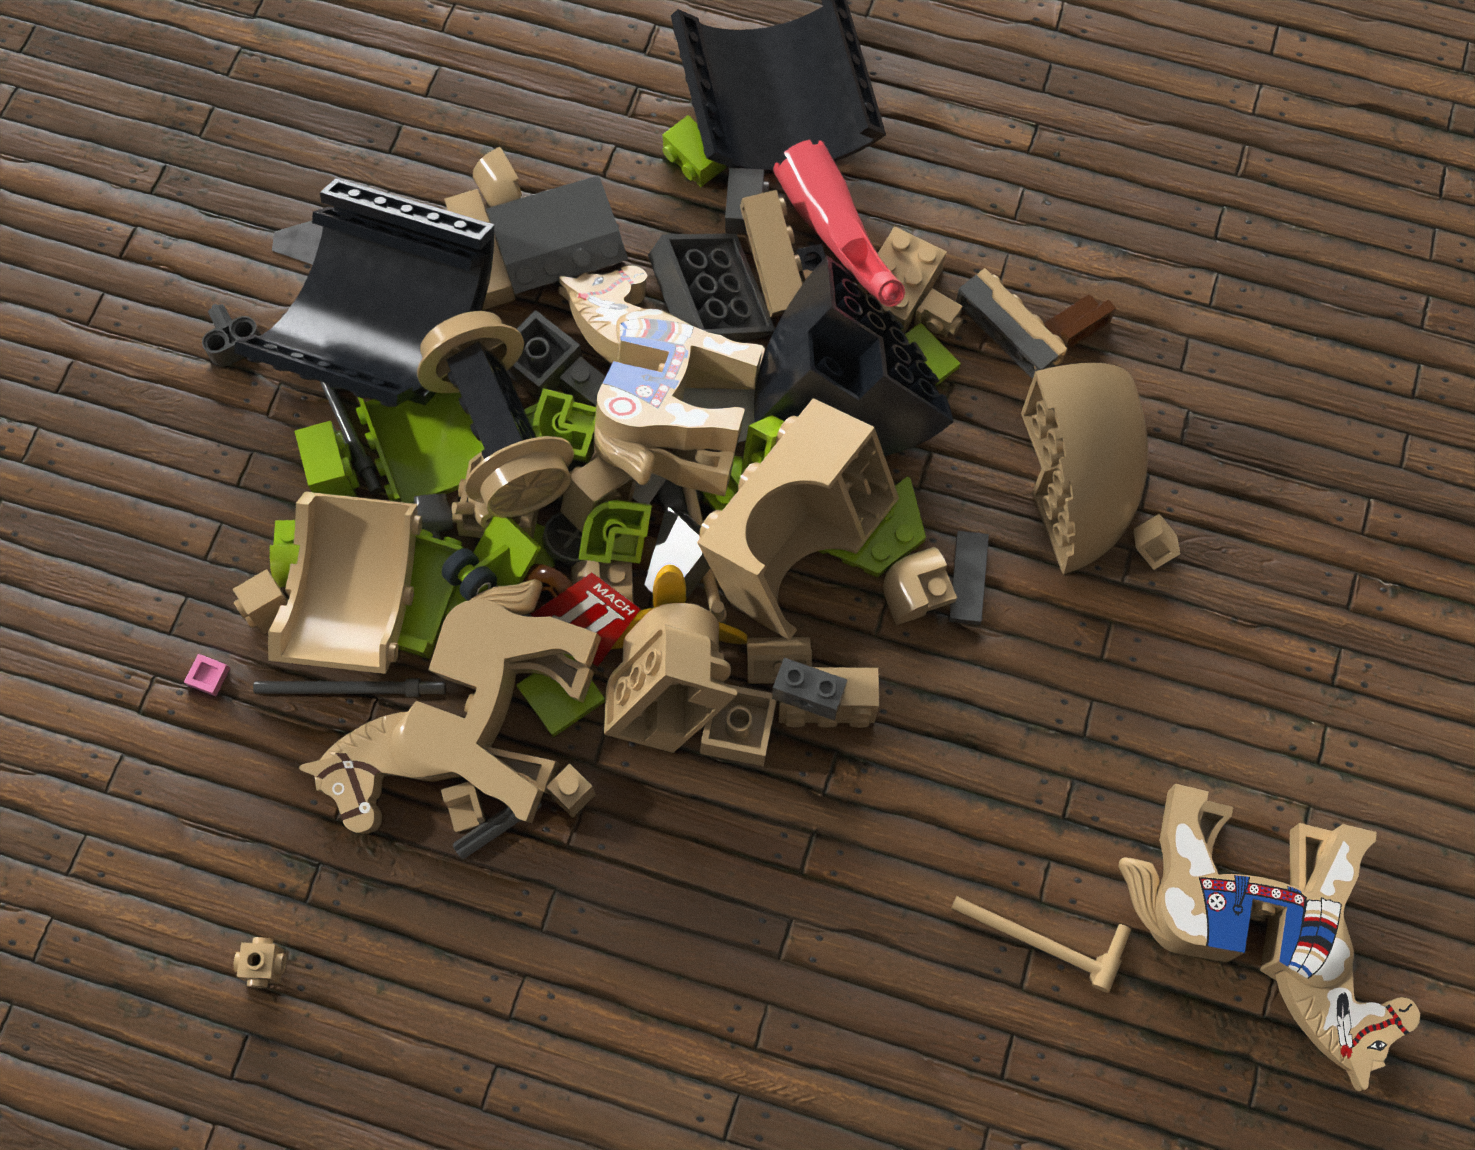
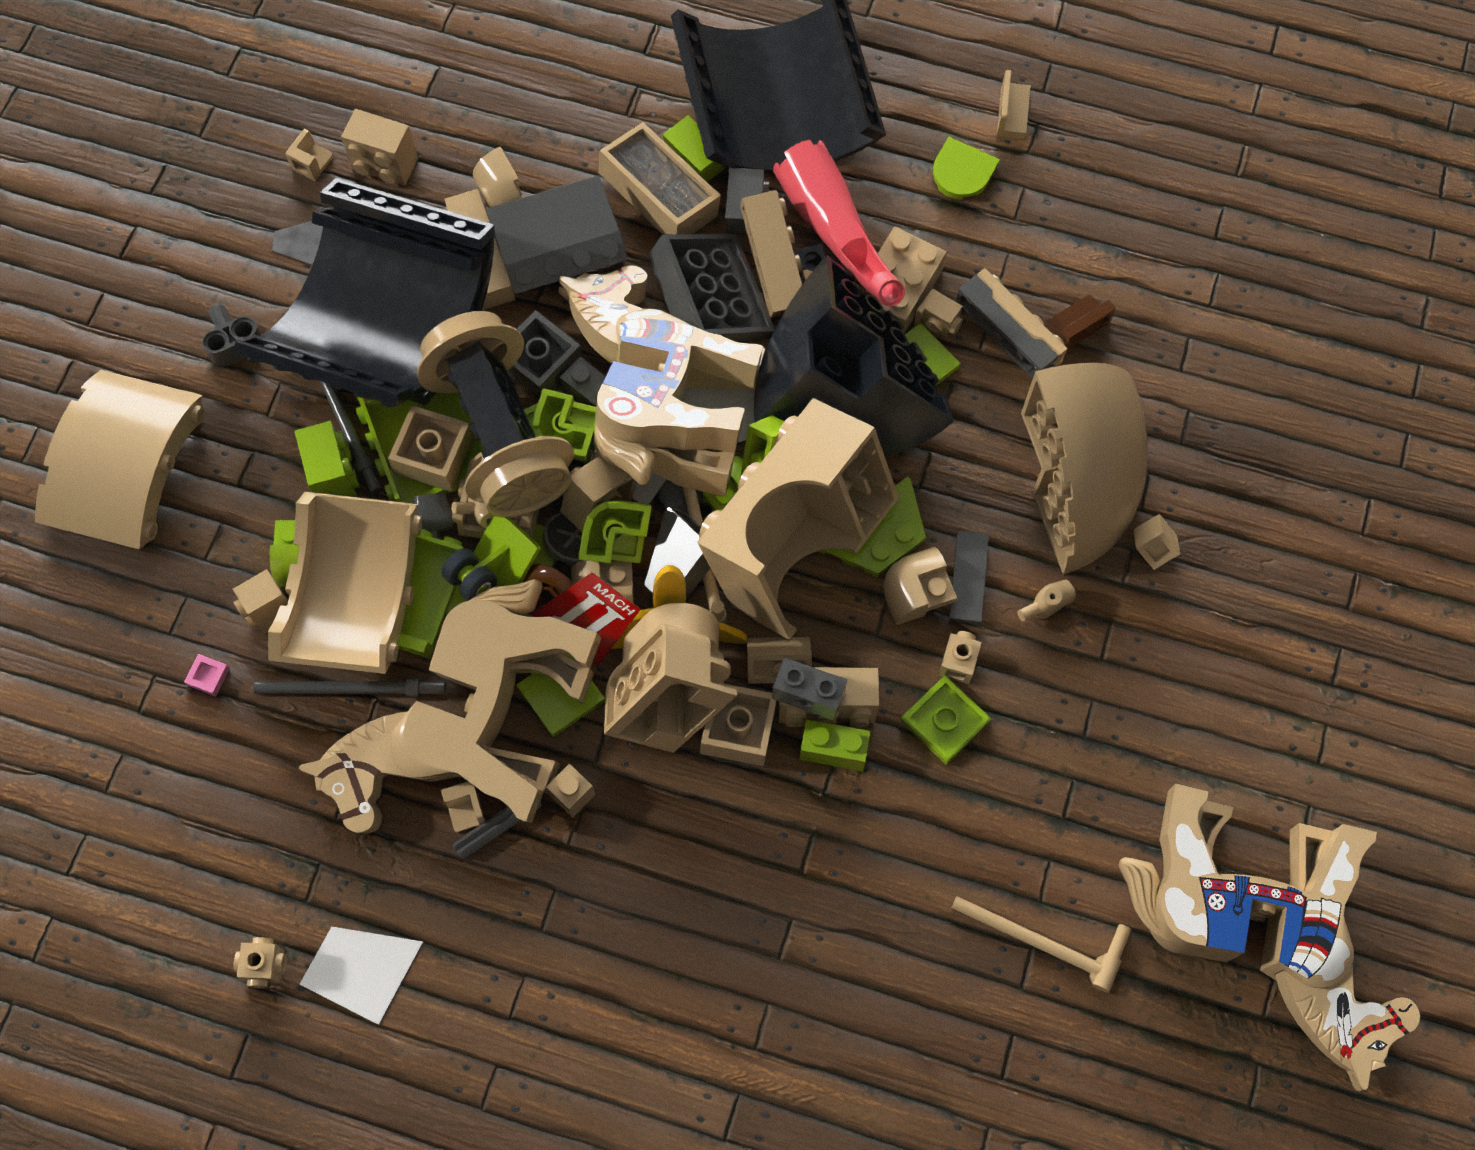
none -> tan panel [35,370,205,549]
none -> tan panel [285,129,333,181]
none -> white sticker [300,927,423,1025]
none -> tan brick [341,109,418,186]
none -> tan brick [388,405,474,492]
none -> brick [598,122,721,235]
none -> lime brick [799,719,871,772]
none -> lime tile [900,675,992,765]
none -> lime tile [932,136,1000,200]
none -> tan brick [938,631,982,685]
none -> tan panel [997,70,1031,139]
none -> tan piece [1017,580,1076,622]

